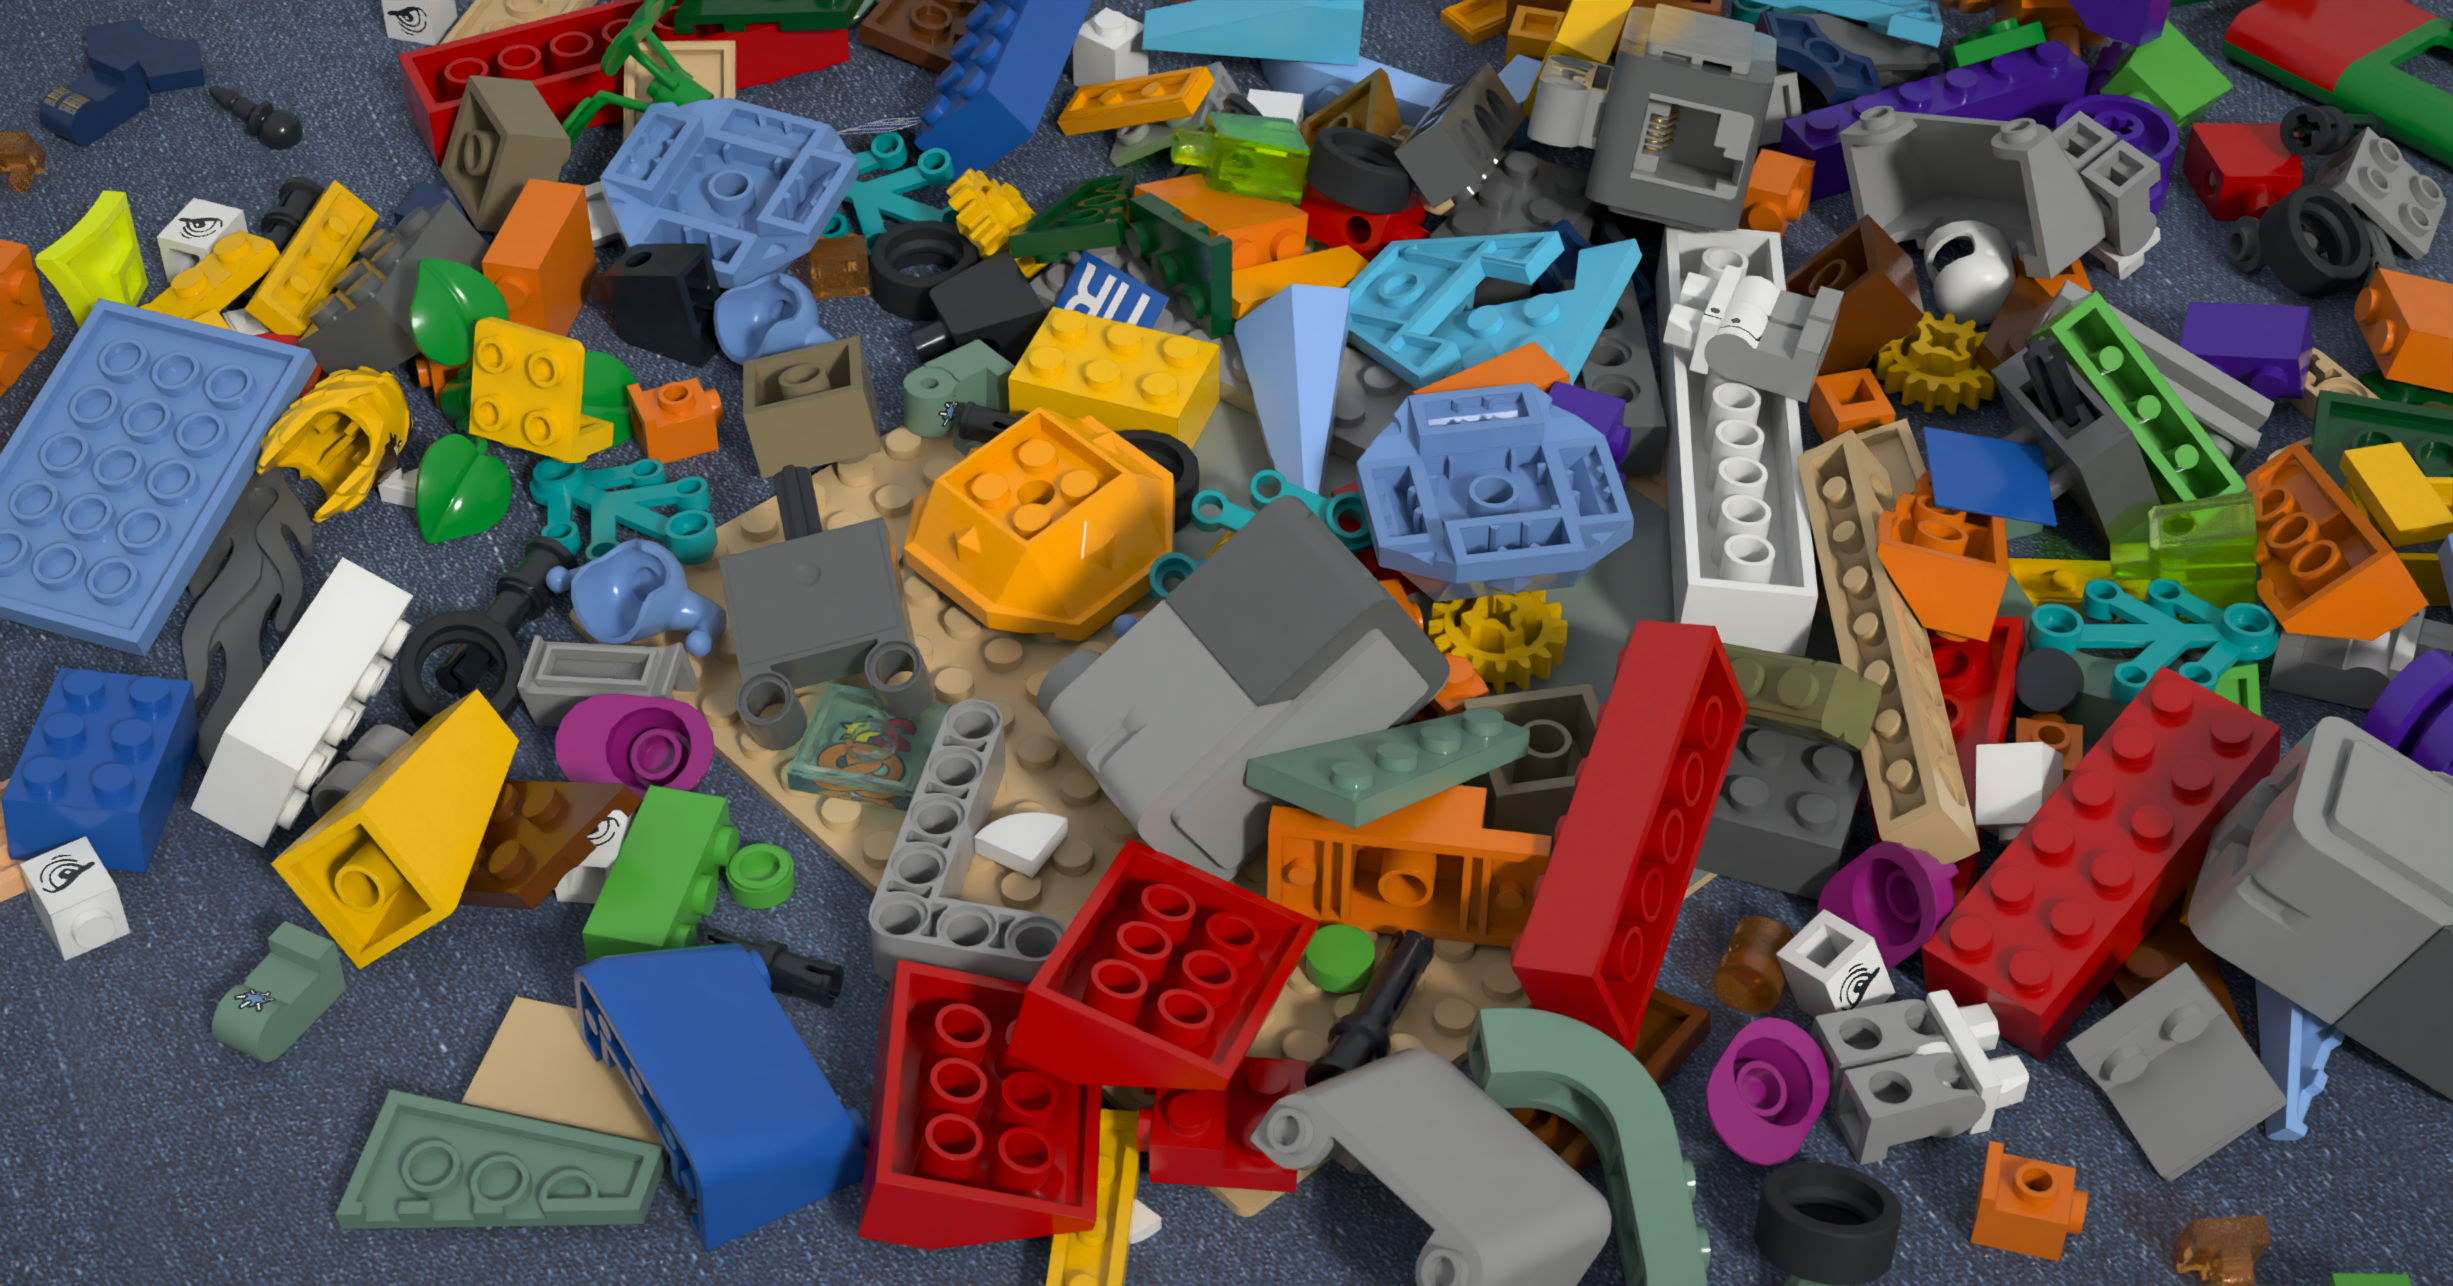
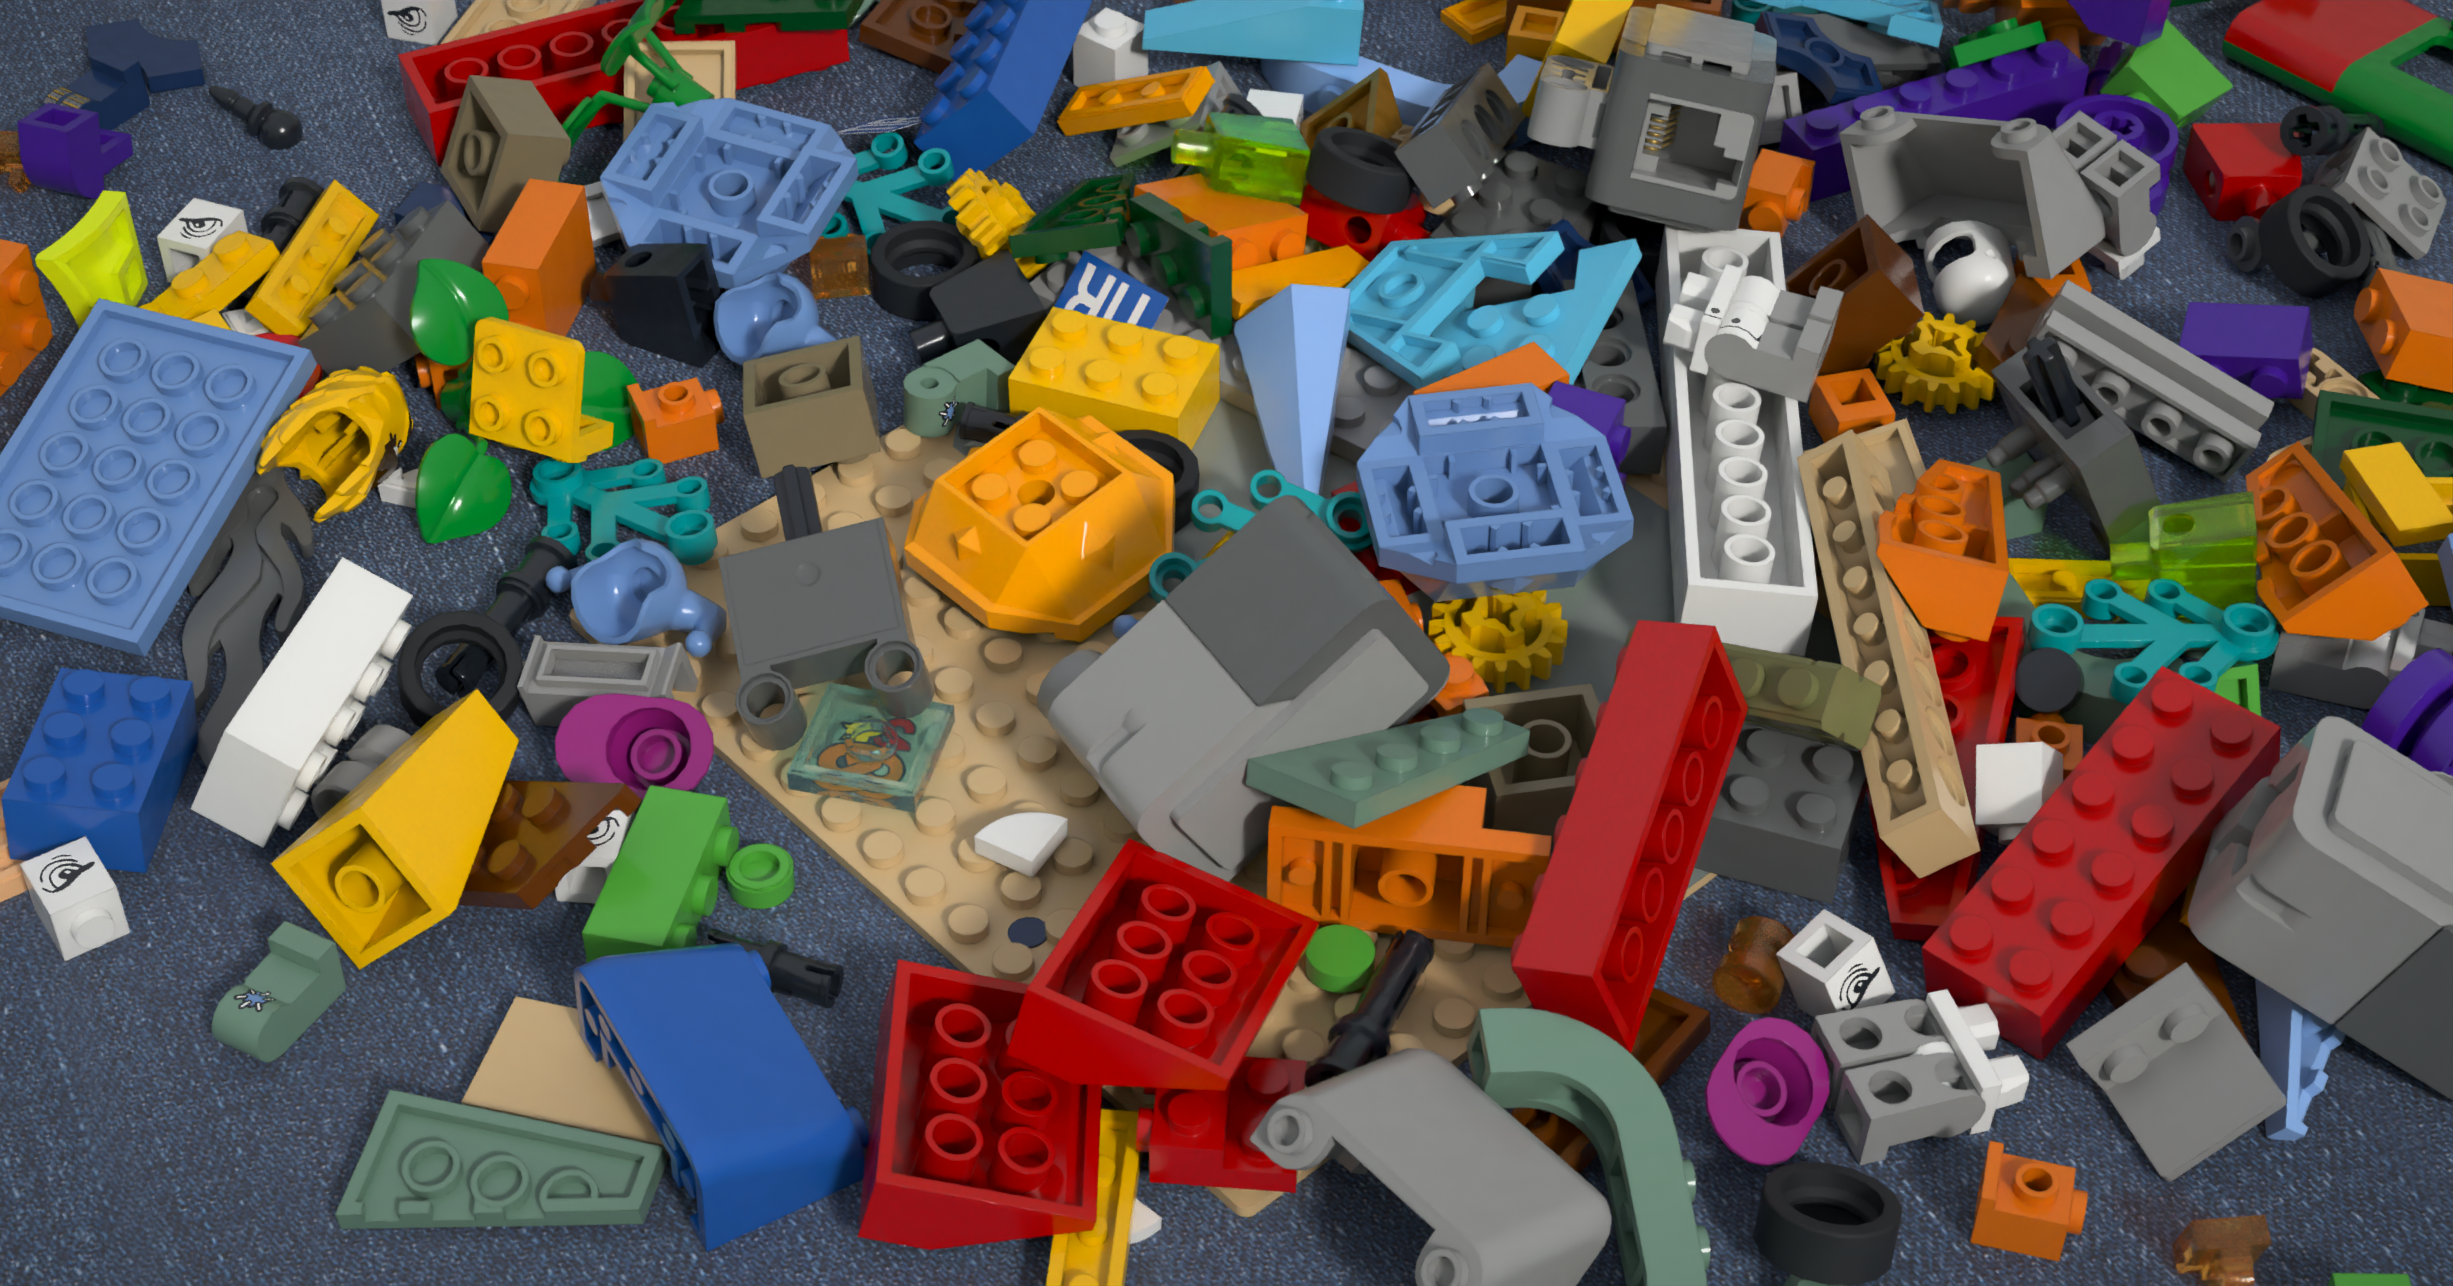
light grey beam [868,699,1066,984] -> none
magenta piece [1817,841,1959,971] -> none
blue piece [1923,426,2057,527] -> none
bright green brick [2026,291,2247,531] -> none
none -> dark purple brick [17,103,133,199]

